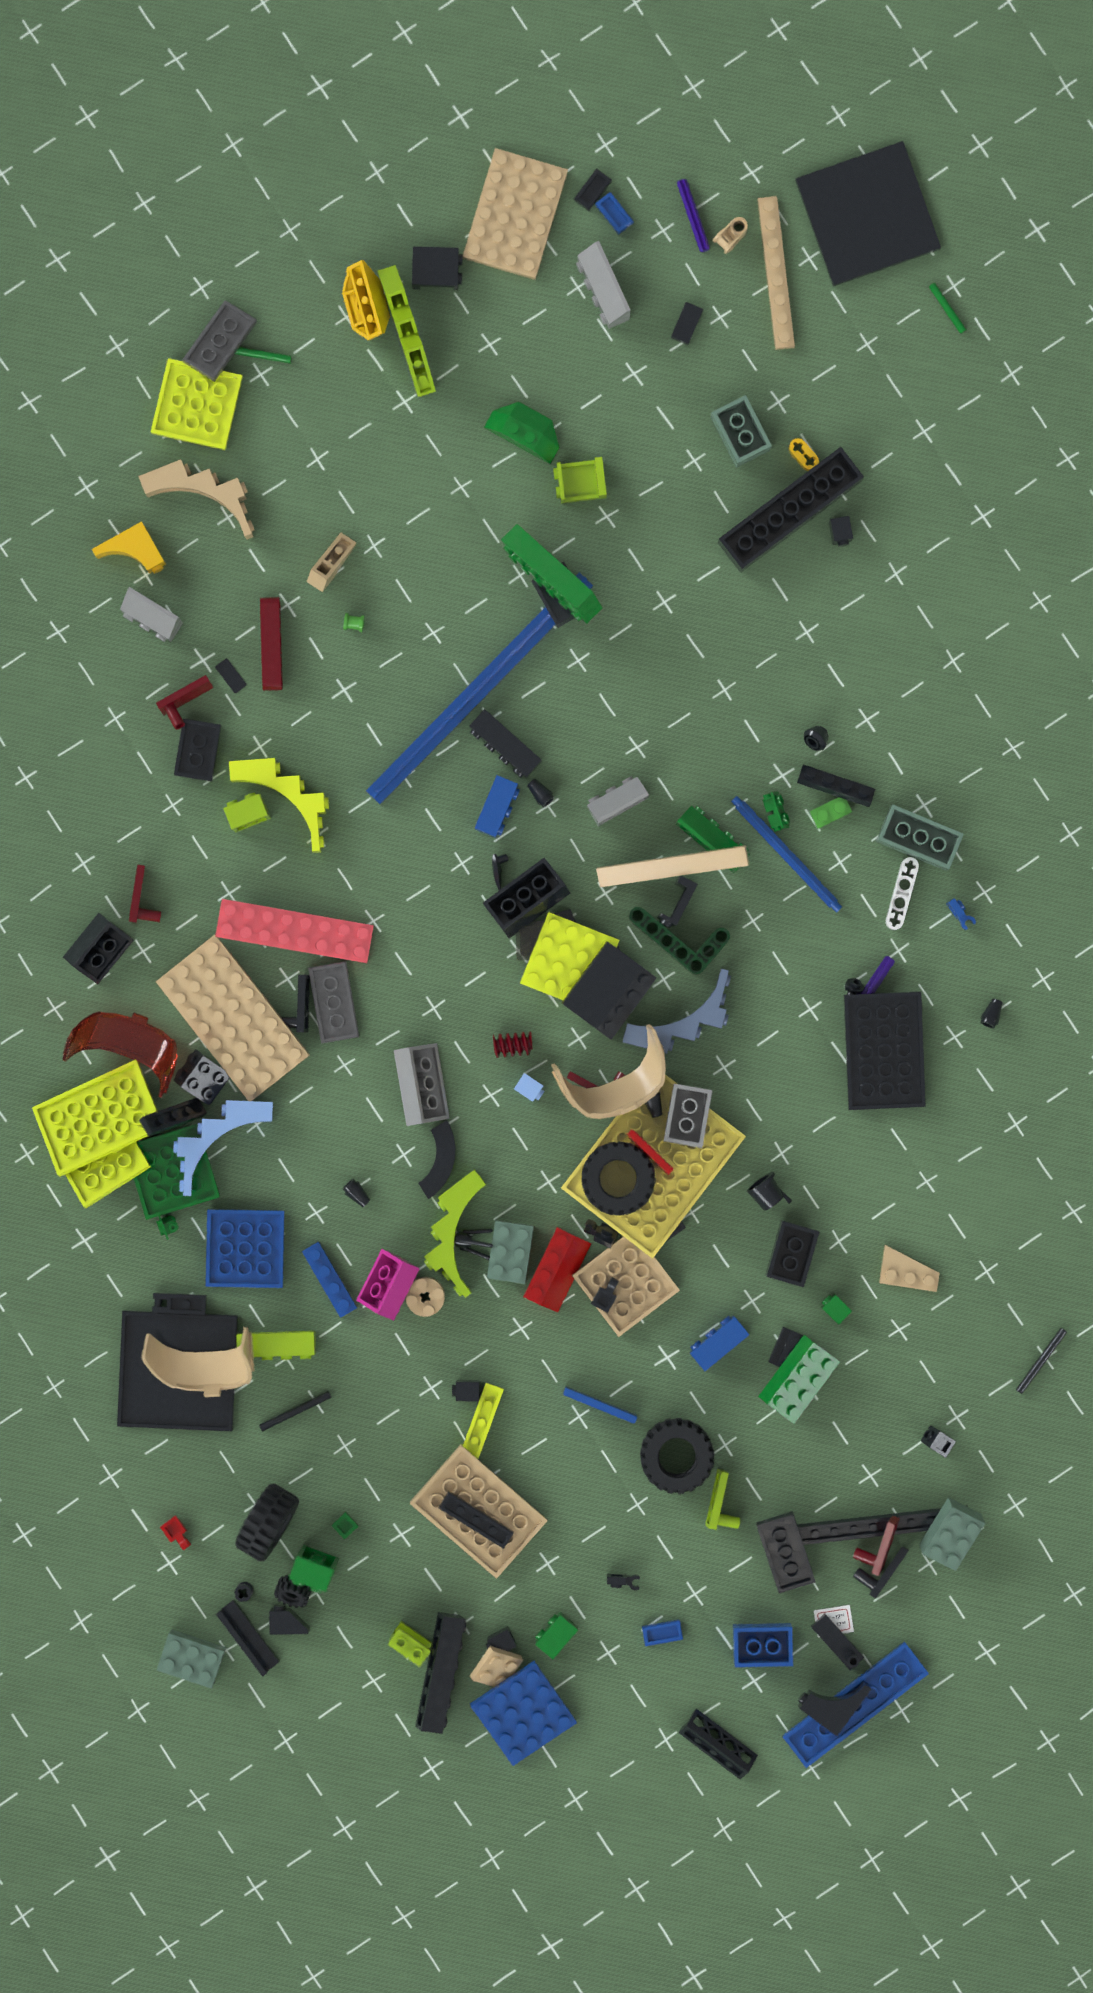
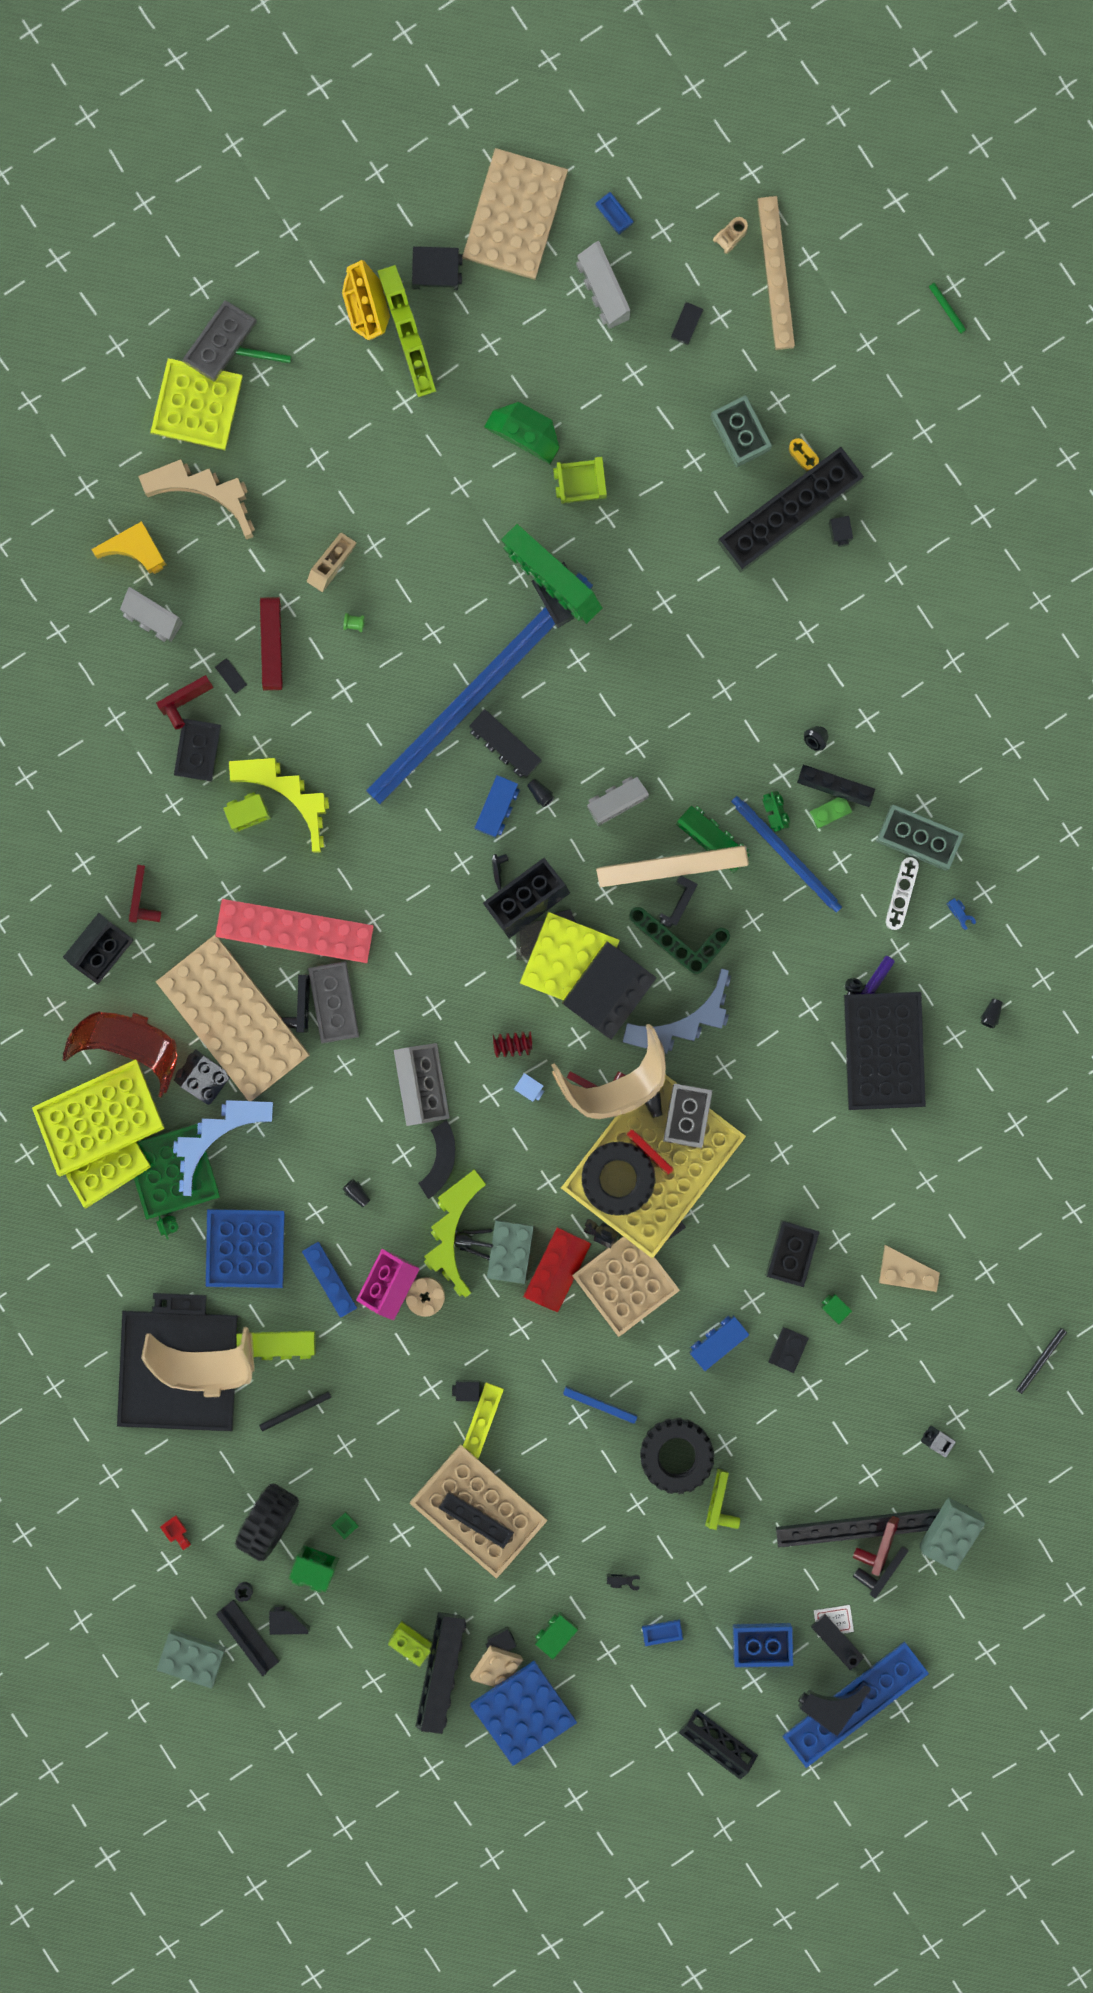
black plate [139,1098,207,1137] -> none
black tyre [274,1575,312,1608] -> none
black tile [574,169,612,211] -> none
black plate [591,1277,619,1313] -> none
dark purple axle [677,179,710,252] -> none
black hat [747,1171,792,1211] -> none
black plate [756,1511,816,1593] -> none
brick [758,1335,840,1424] -> none
black tile [795,141,941,287] -> none

